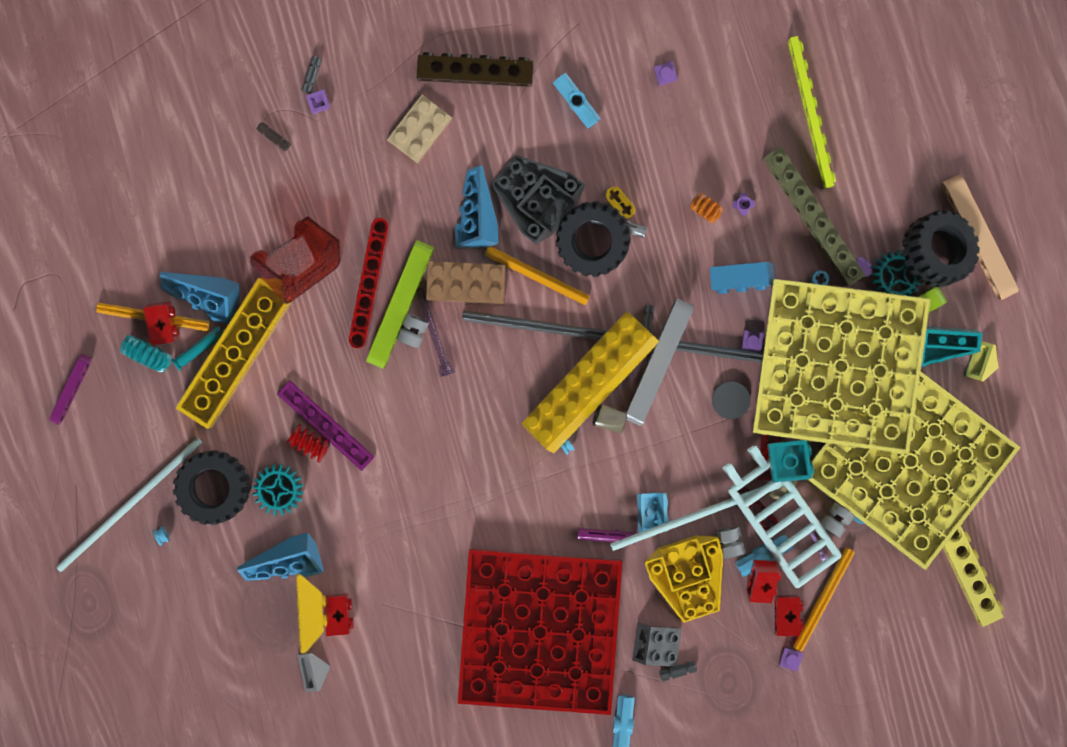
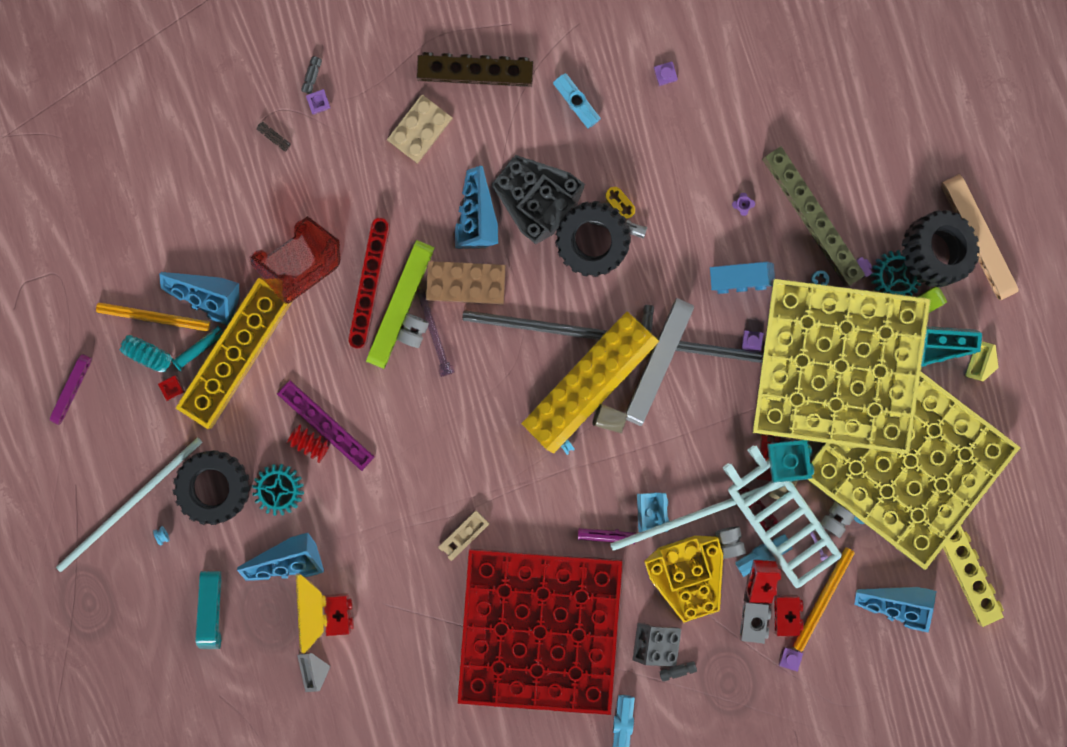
red brick [143,301,179,346] -> none
light orange axle [485,246,590,305] -> none
orange gear [690,193,723,223] -> none
dark grey tile [712,381,750,419] -> none
neon yellow plate [787,36,836,190] -> none
none -> red plate [158,375,185,401]
none -> teal beam [196,571,222,649]
none -> tan plate [438,510,490,561]
none -> light grey brick [739,600,771,644]
none -> dark azure wedge [854,587,937,633]

